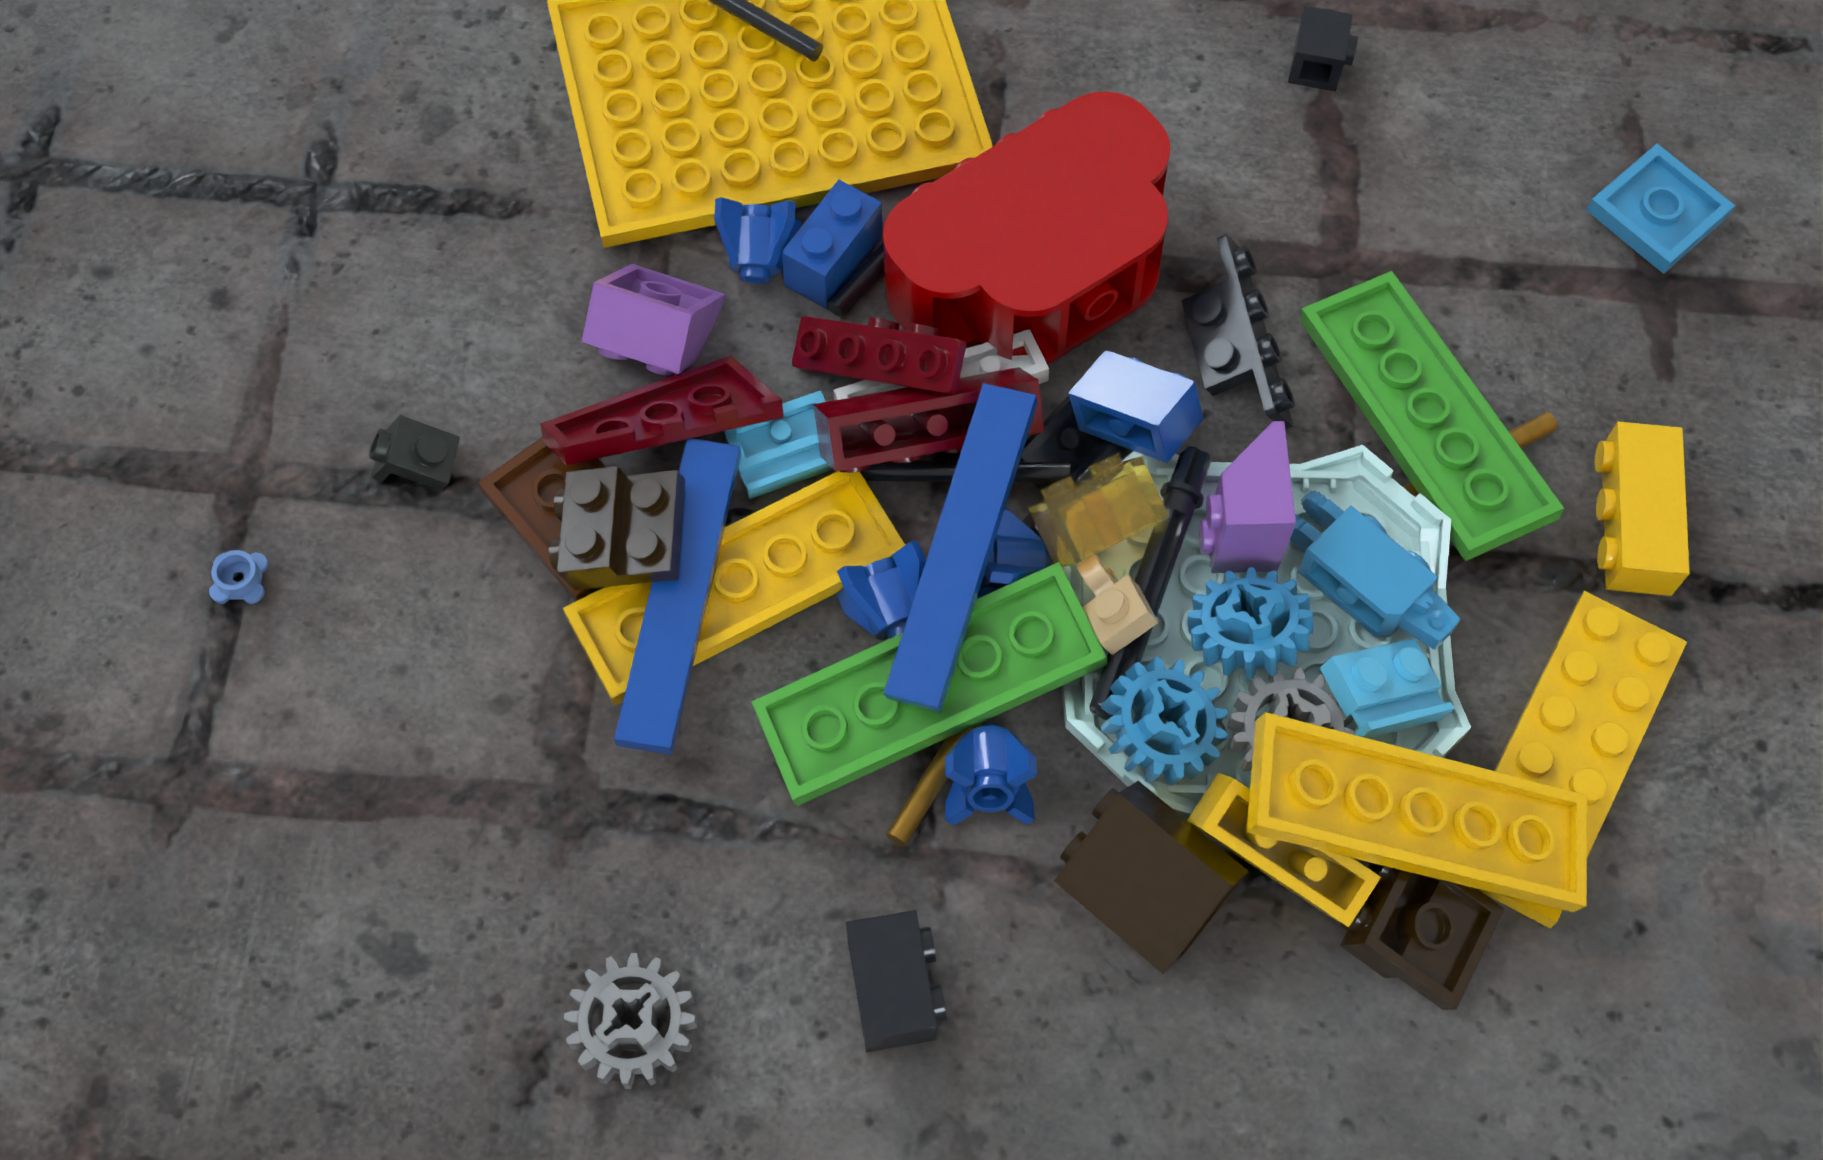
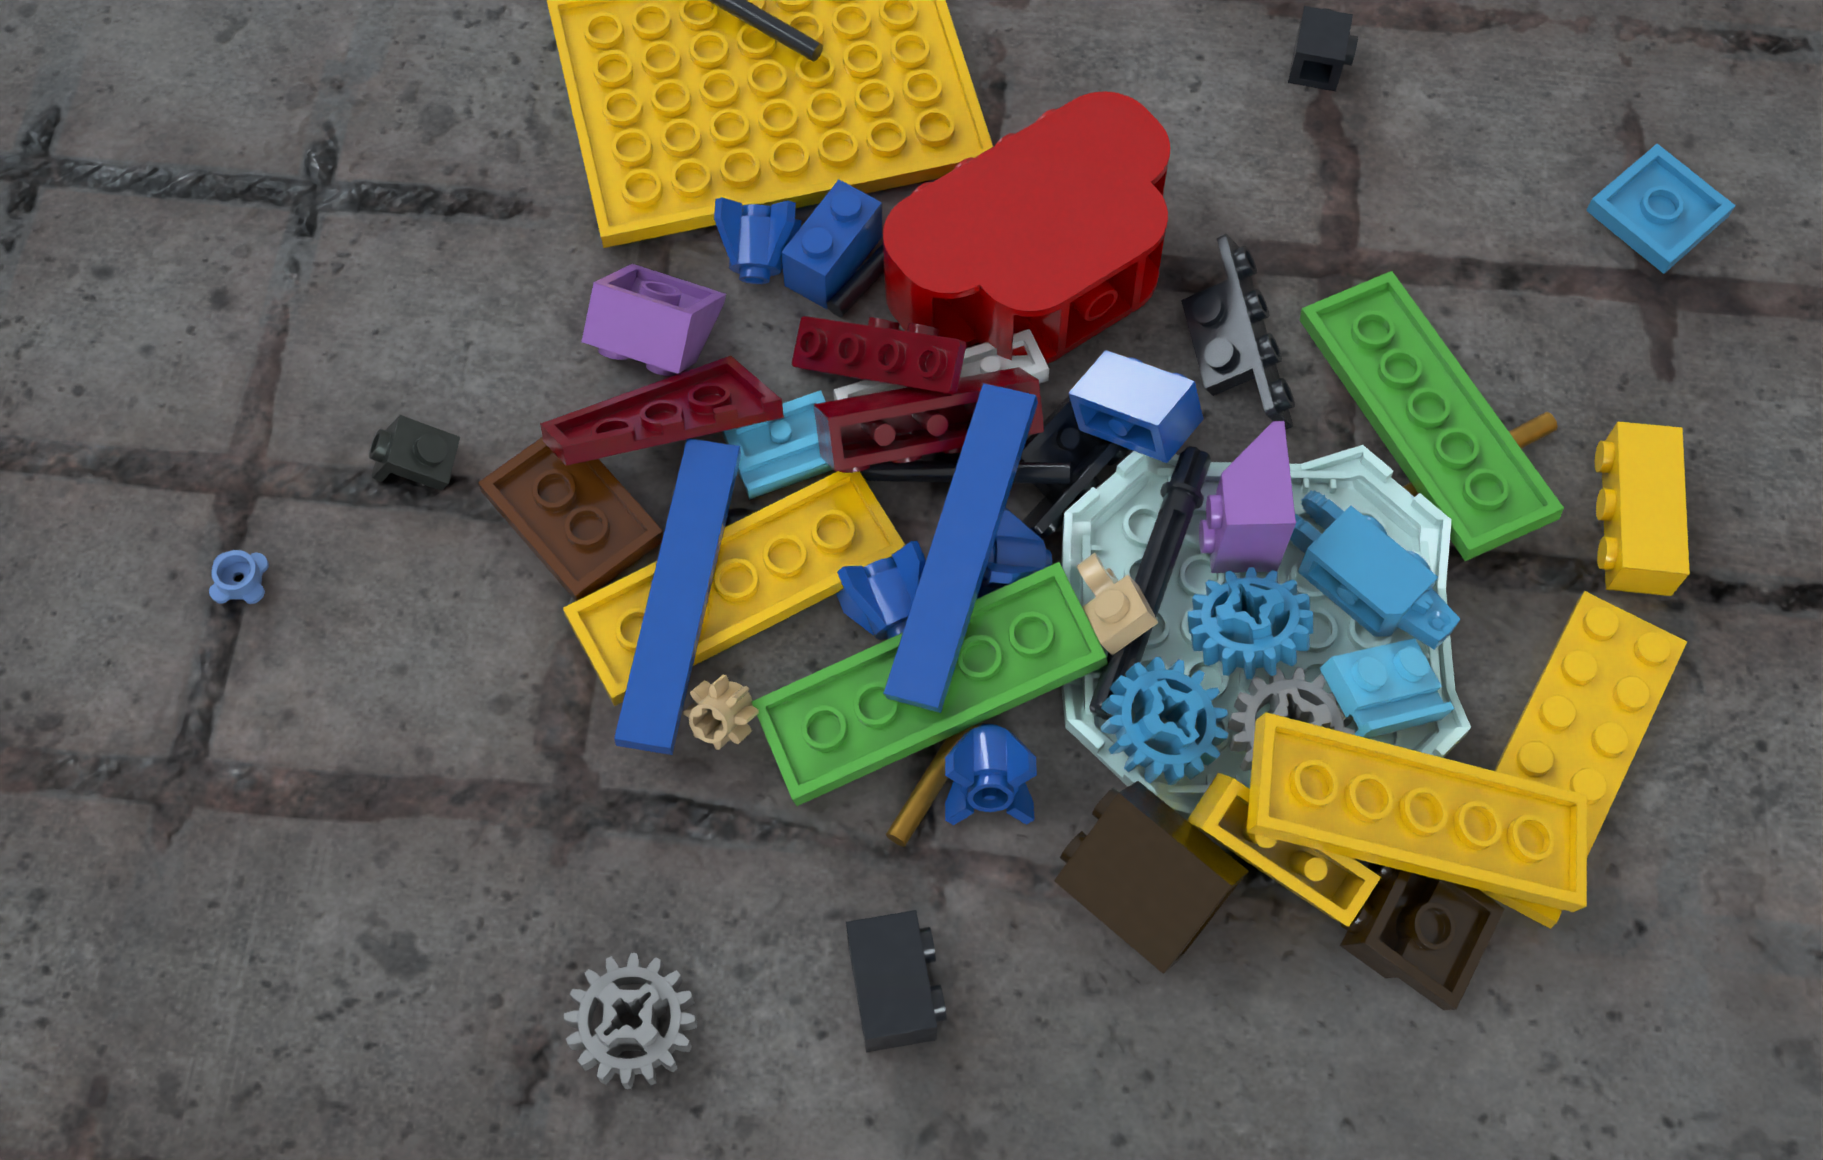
plate [549,466,685,590] -> none
clear yellow brick [1028,453,1169,567] -> none
none -> tan gear [683,674,759,750]

